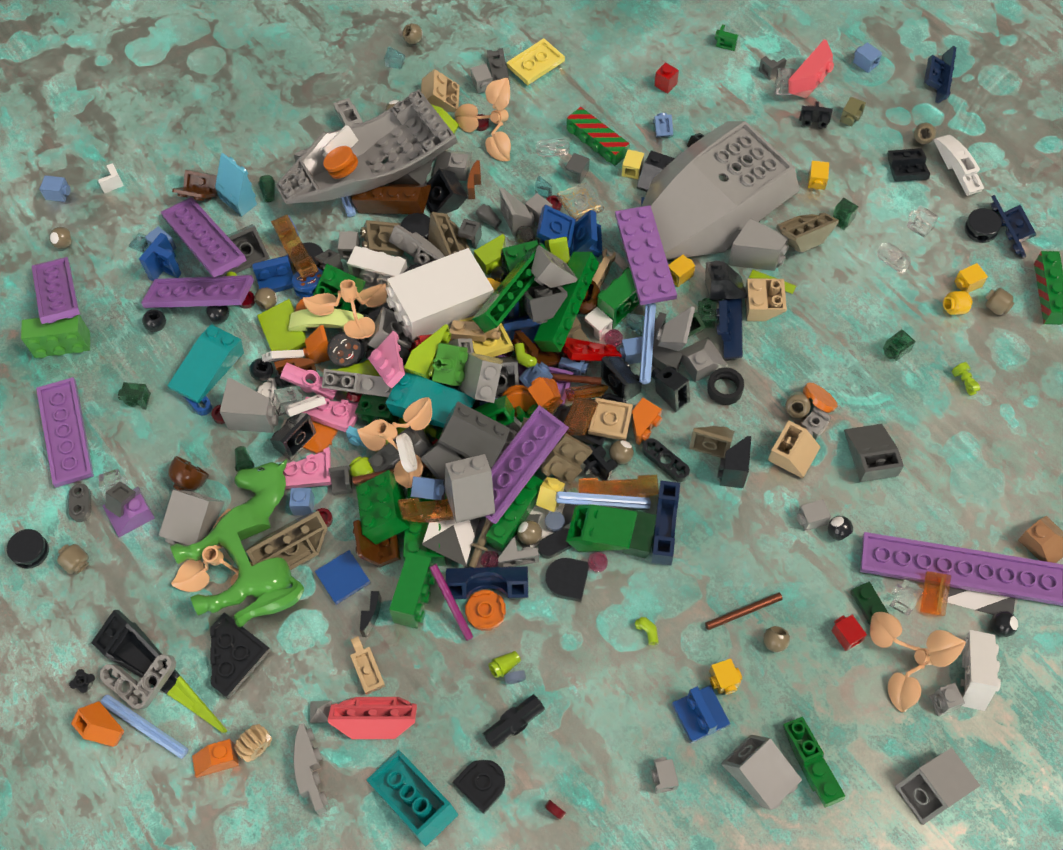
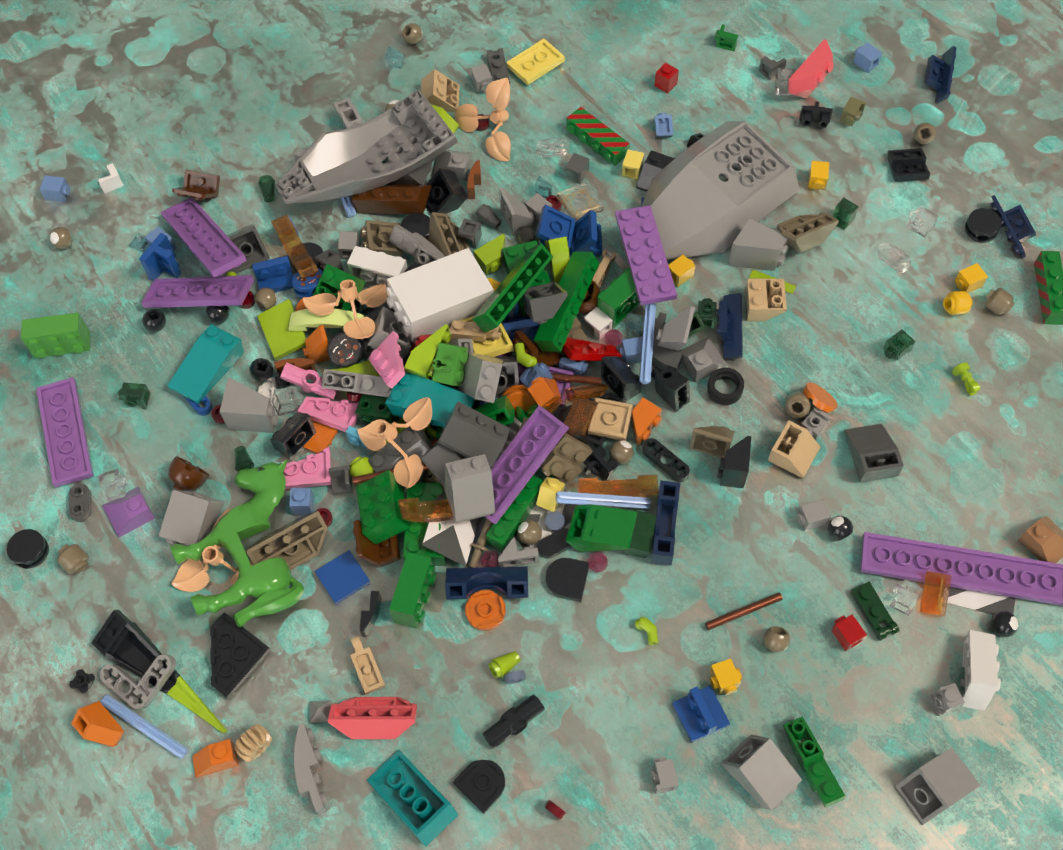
medium lavender plate [32,257,80,324] -> none
dark grey panel [105,481,136,517] -> none
medium azure slope [215,153,257,217] -> none
white tile [261,350,304,362] -> none
white tile [284,394,326,417] -> none
white panel [322,125,359,158] -> none
orange head [323,146,358,179] -> none
white tile [396,433,417,473] -> none
medium blue brick [411,476,445,500] -> none
magenta bar [429,564,473,641] -> none
black cone [491,266,509,283] -> none
light grey slope [531,245,578,288] -> none
black slope [705,260,747,300] -> none
light nougat plant [870,612,966,712] -> none
white slope [934,135,984,196] -> none

